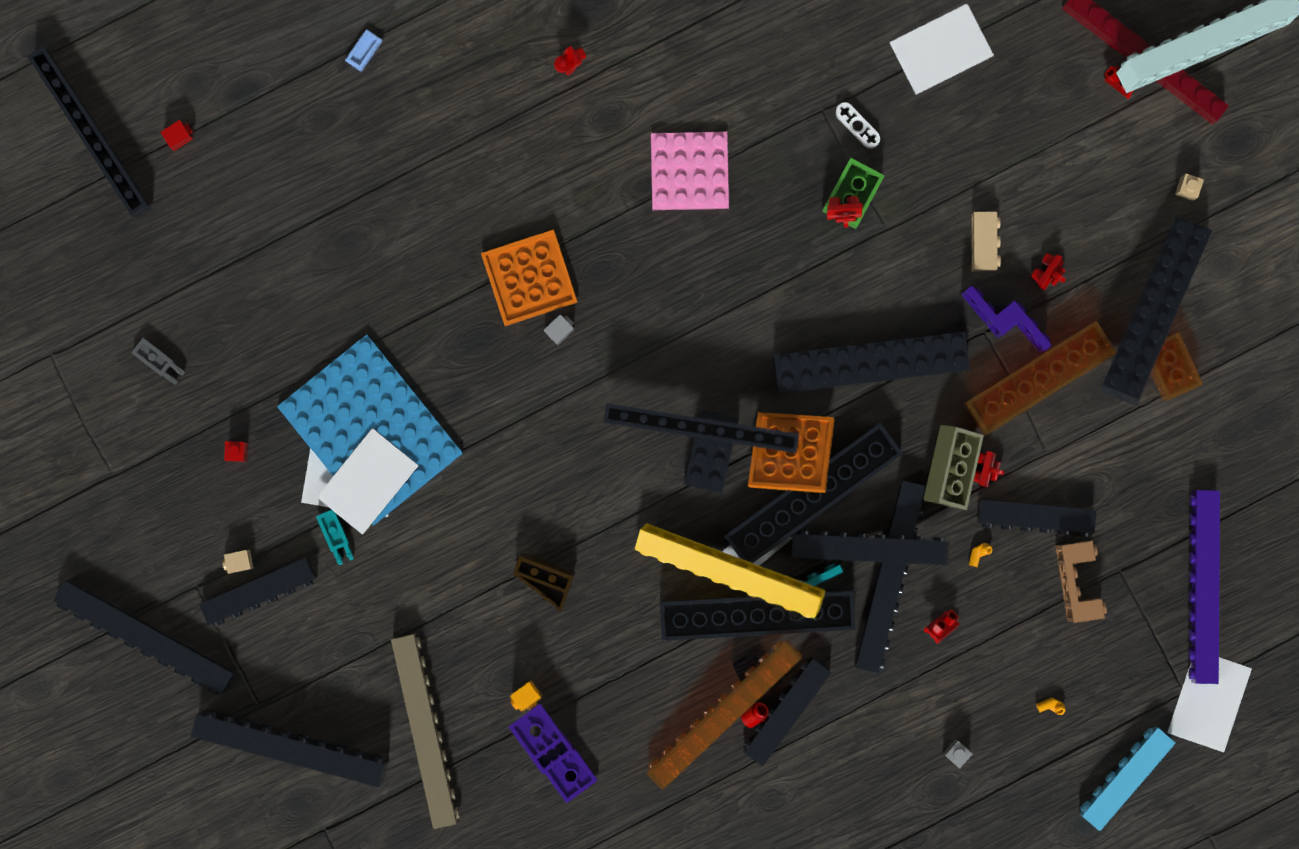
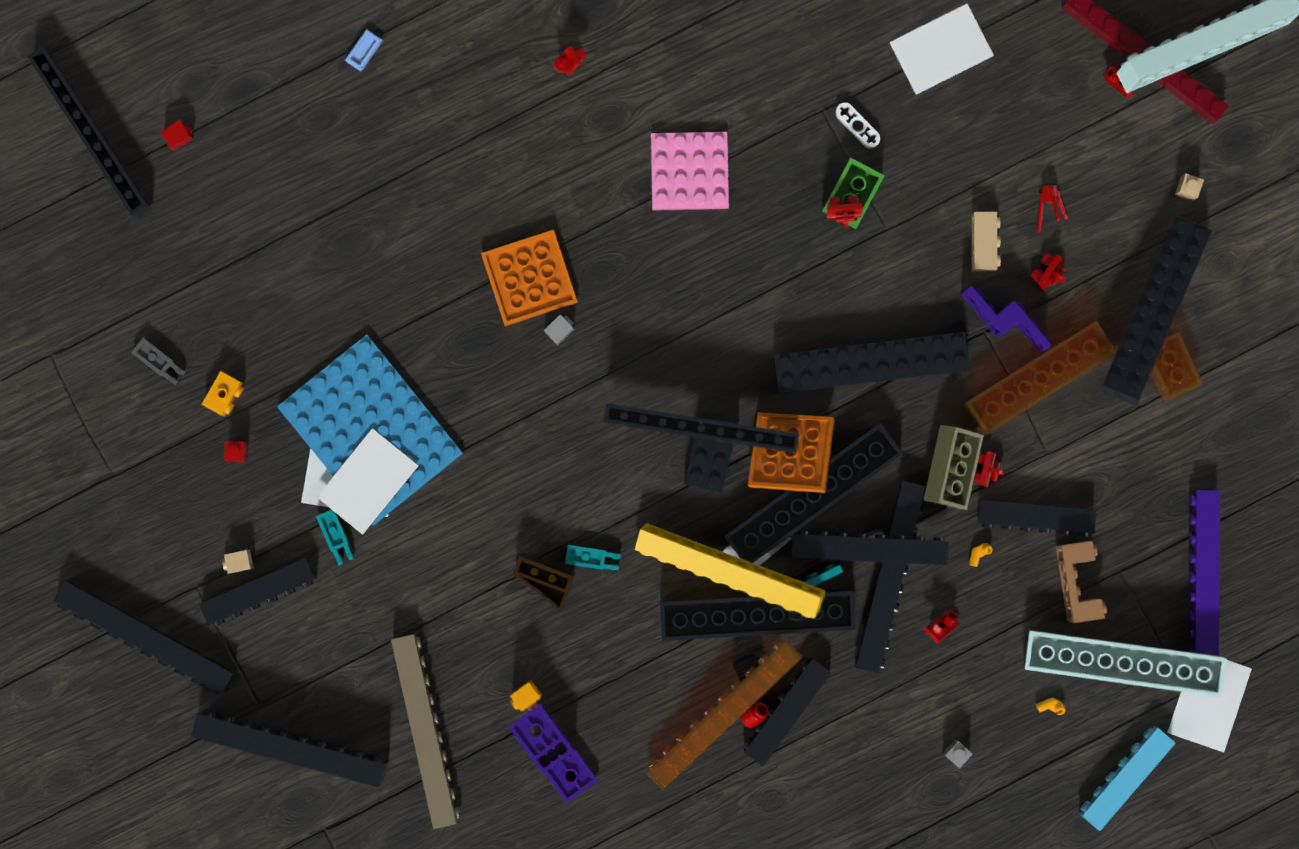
none -> light orange brick [202,371,244,416]
none -> teal hinge [565,545,621,571]
none -> light aqua brick [1024,630,1227,697]
none -> red plant [1037,185,1068,233]

